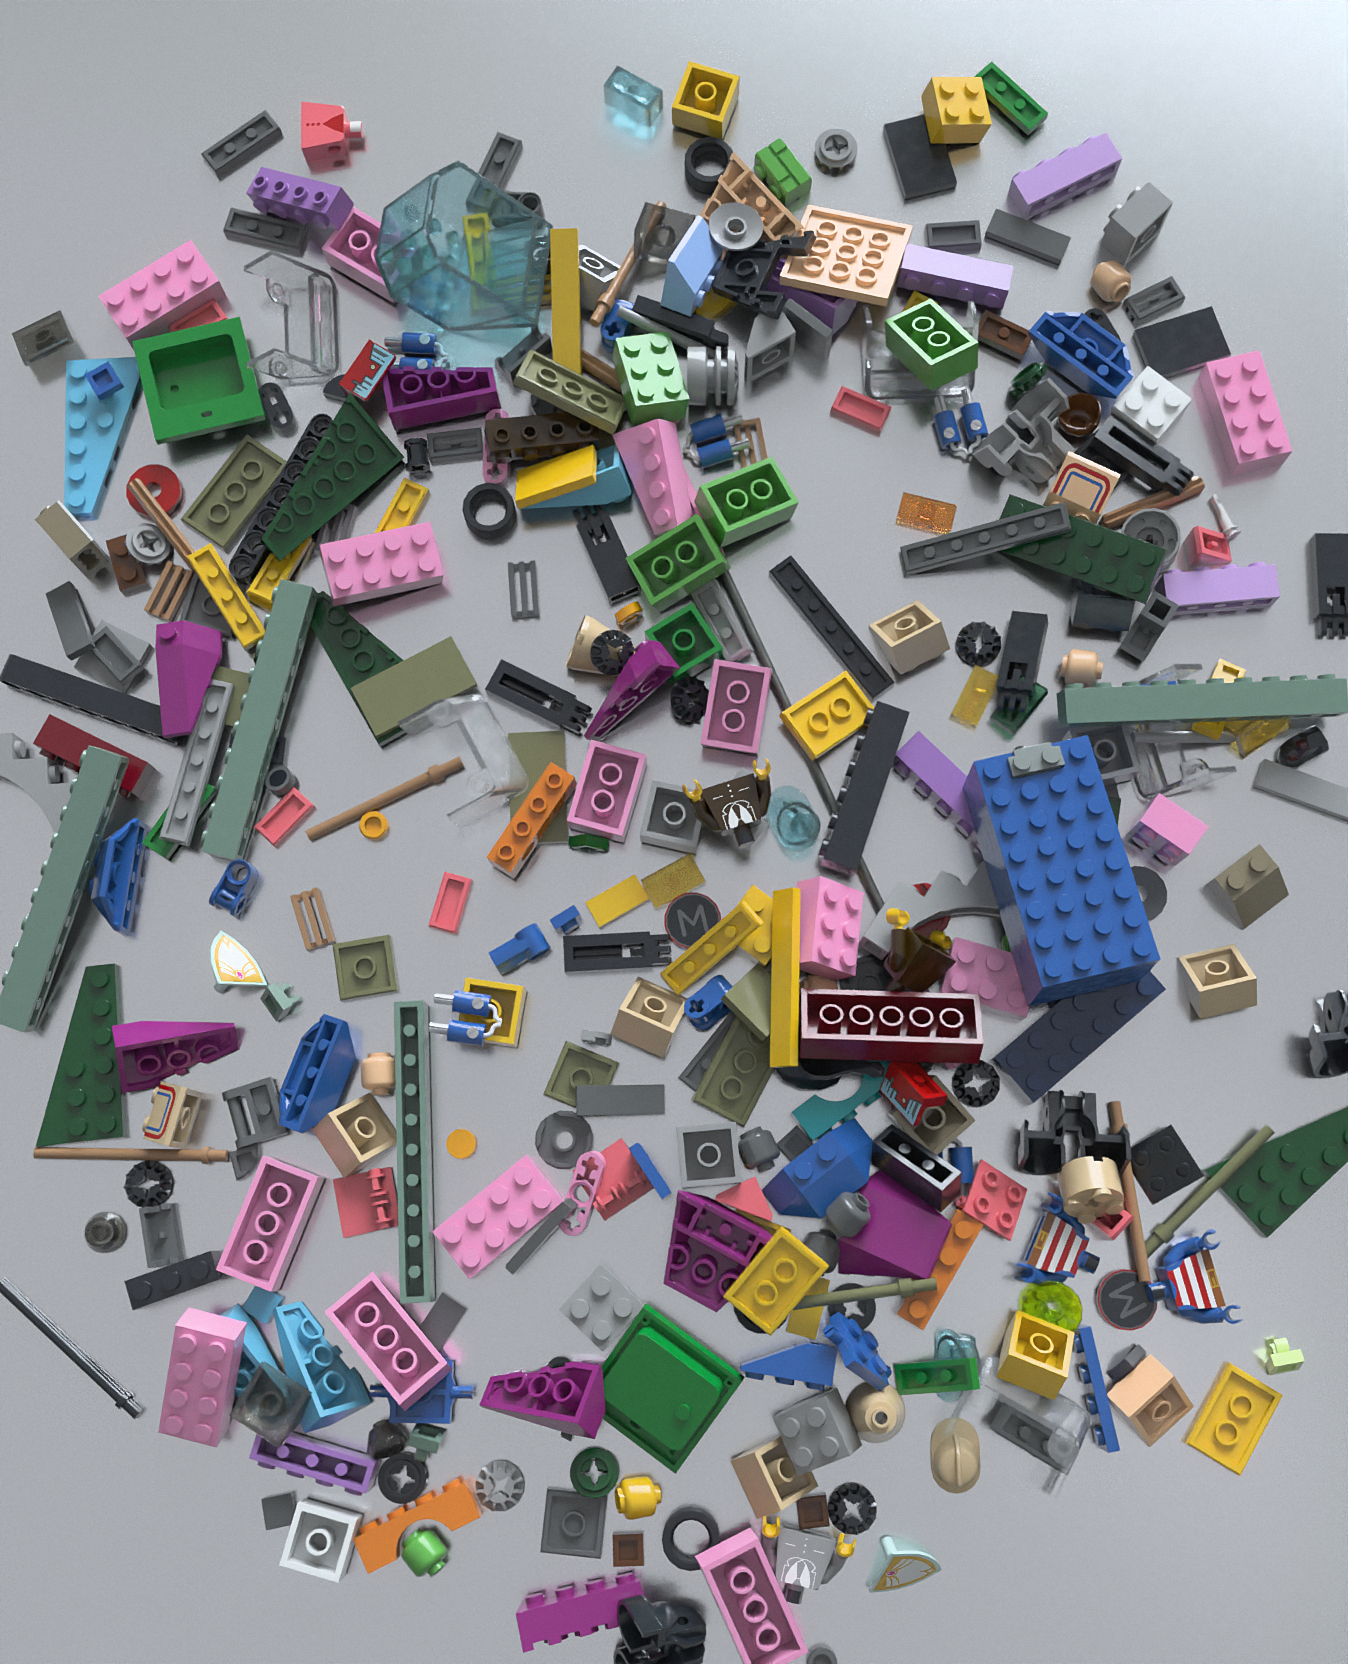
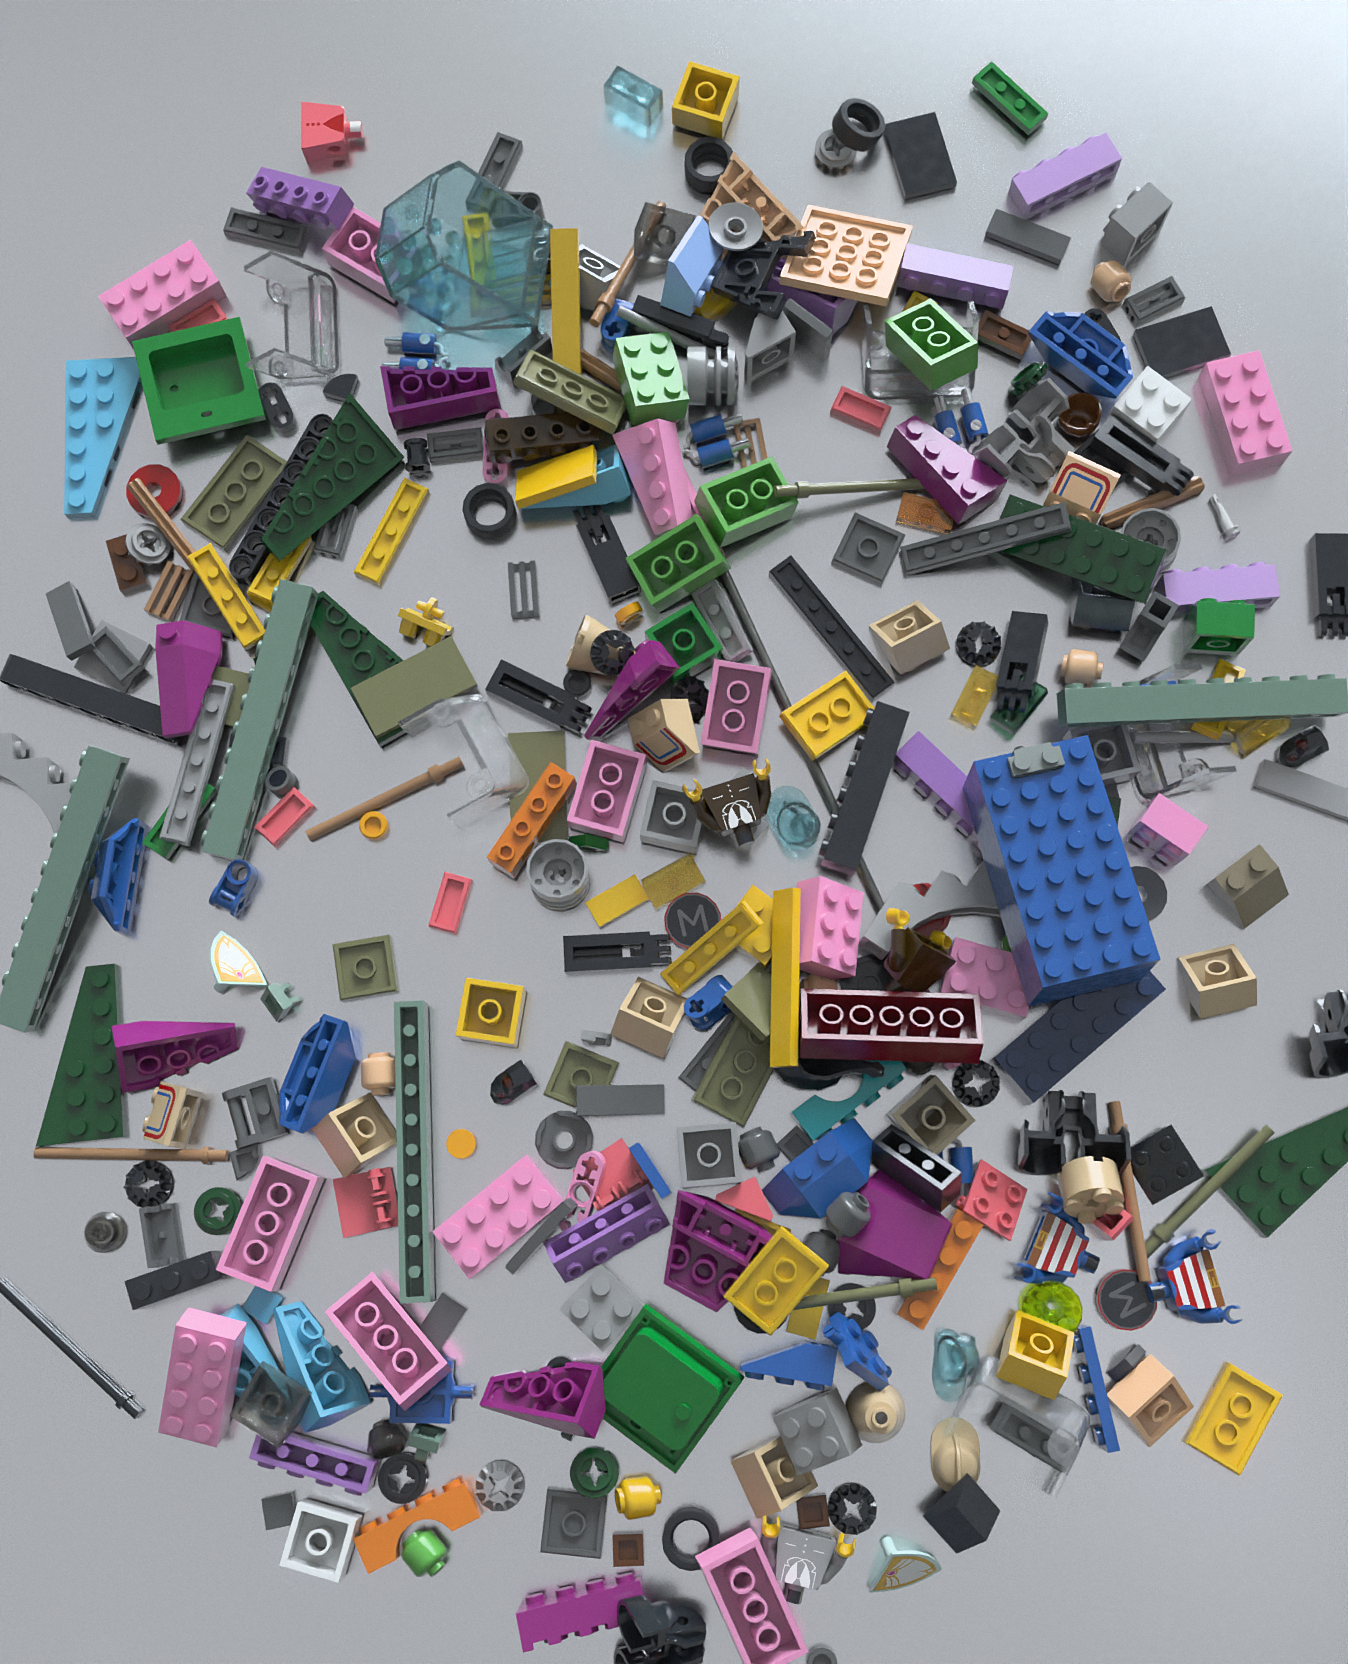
clear smoke slope [12,310,75,366] -> none
dark red brick [33,714,155,798] -> none
dark tan piece [35,500,110,577] -> none
blue plate [84,361,124,401] -> none
dark grey tile [201,110,283,177] -> none
medium nougat tile [290,887,335,951] -> none
bright pink brick [320,522,444,607] -> none
panel [339,339,396,401] -> none
blue piece [428,990,502,1046] -> none
blue piece [489,923,551,975] -> none
blue plate [550,905,582,934] -> none
bright green brick [753,138,812,206] -> none
red panel [880,1061,948,1126] -> none
green plate [894,1357,980,1395] -> none
yellow brick [921,77,992,143] -> none
dark grey tile [925,220,982,252] -> none
coral slope [1184,526,1232,567] -> none
yellowish green tile [1266,1338,1304,1375] -> none
none -> dark green gear [194,1187,241,1235]
none -> yellow hips [398,598,454,646]
none -> black rock [490,1060,538,1105]
none -> light grey wheel [526,839,590,910]
none -> medium lavender brick [543,1184,670,1283]
none -> black tile [563,670,592,699]
none -> tan slope [628,699,700,772]
none -> olive bar [773,478,925,499]
none -> dark grey tile [831,512,906,585]
none -> black tyre [832,98,886,152]
none -> magenta wedge [886,415,1008,525]
none -> black slope [923,1473,1000,1554]
none -> green brick [1183,598,1255,654]

